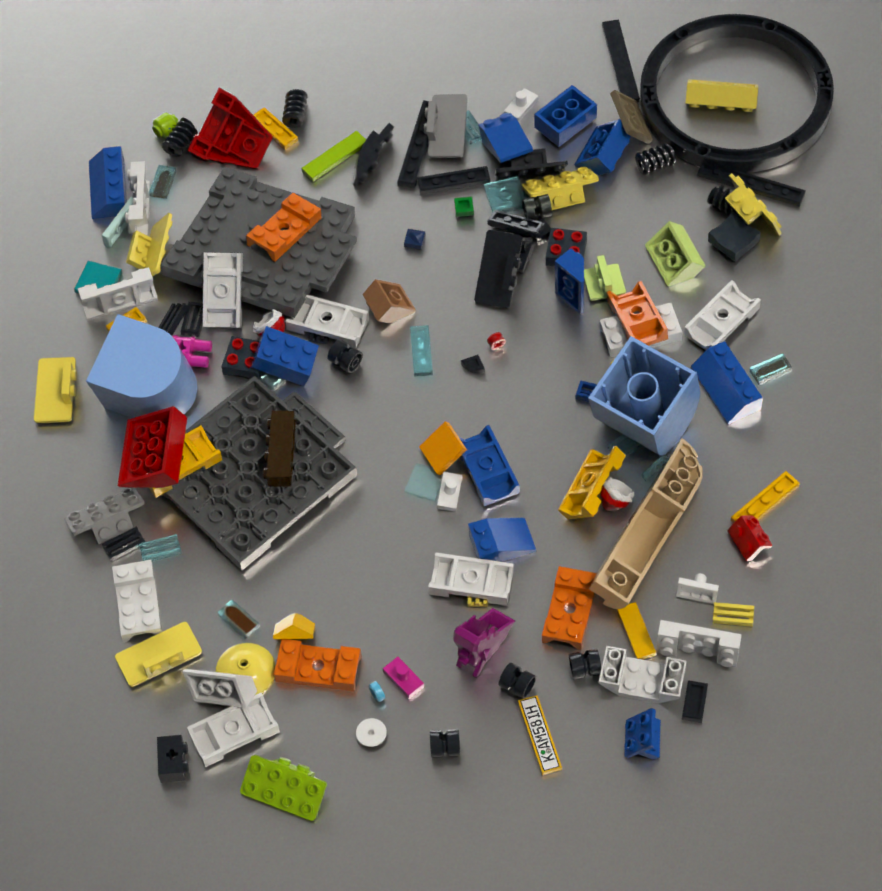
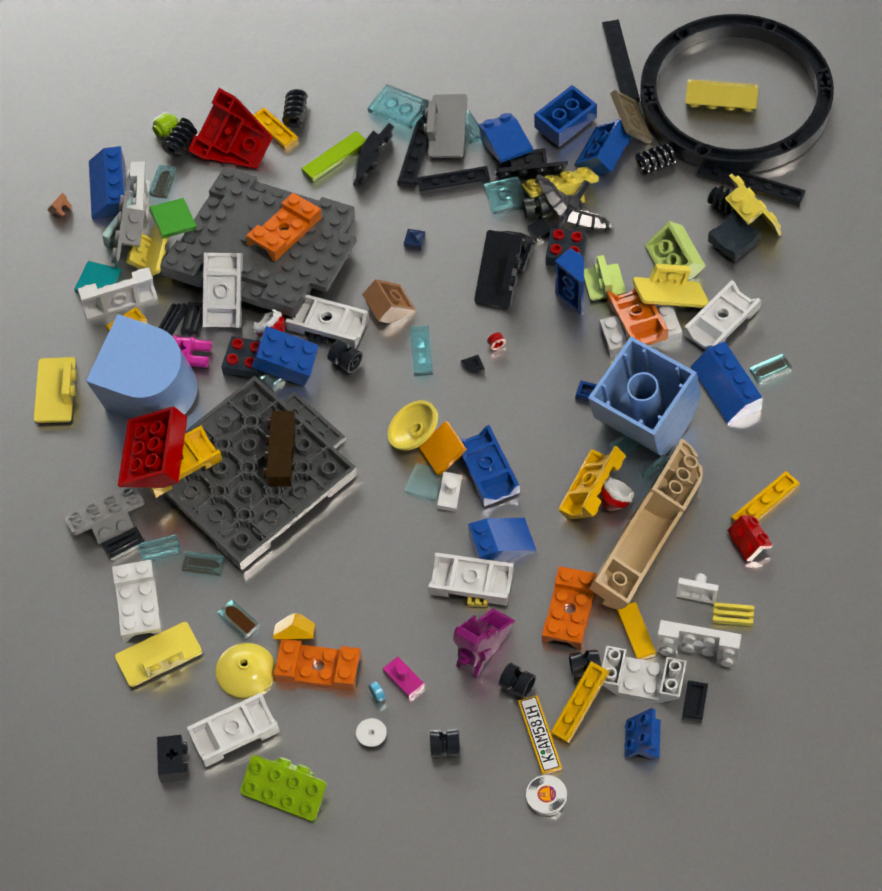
white slope [182,669,257,708] -> none
green plate [454,197,474,217] -> none
black tile [487,210,545,239] -> none
white tile [504,88,539,122] -> none
none -> nougat tile [47,193,72,218]
none -> light grey bracket [111,191,145,268]
none -> bright green tile [149,198,197,239]
none -> clear light blue tile [182,551,225,576]
none -> clear light blue tile [367,84,429,129]
none -> light yellow dish [388,400,438,451]
none -> white tile [526,775,567,816]
none -> black bar [535,174,613,231]
none -> yellow tile [550,661,610,743]
none -> light yellow bracket [632,264,709,308]

